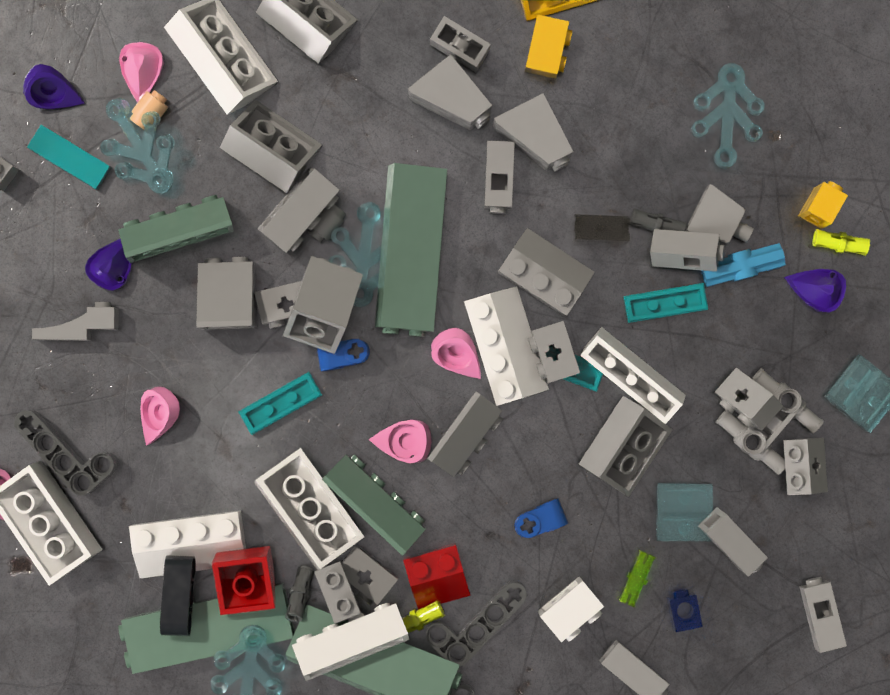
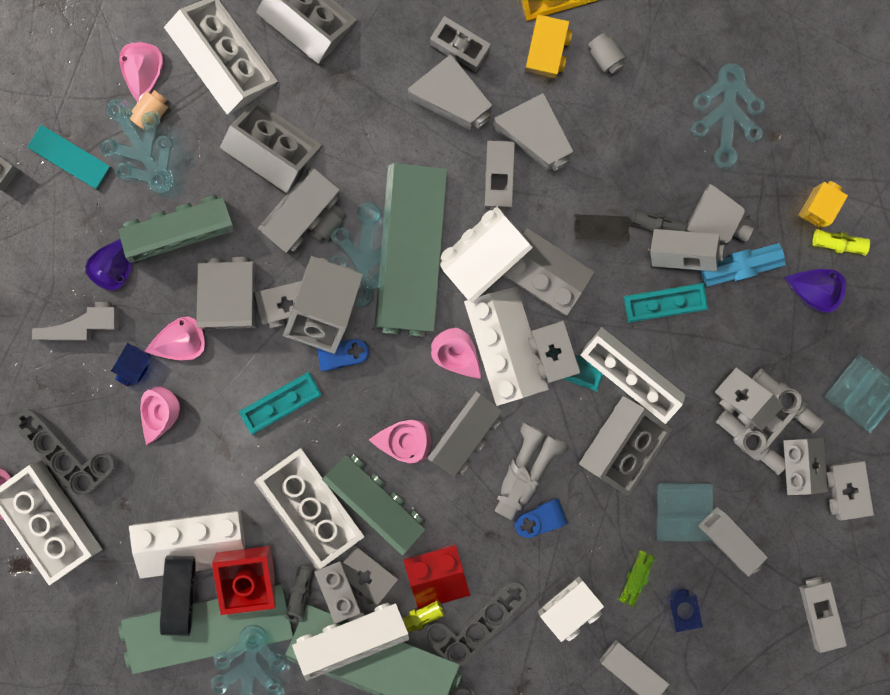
dark purple piece [23,64,84,109] -> none
none -> clear blue brick [111,343,155,387]
none -> bright pink piece [145,317,205,361]
none -> white slope [439,206,533,303]
none -> light grey piece [495,422,569,521]
none -> light grey brick [588,32,627,74]
none -> light grey brick [826,461,874,521]

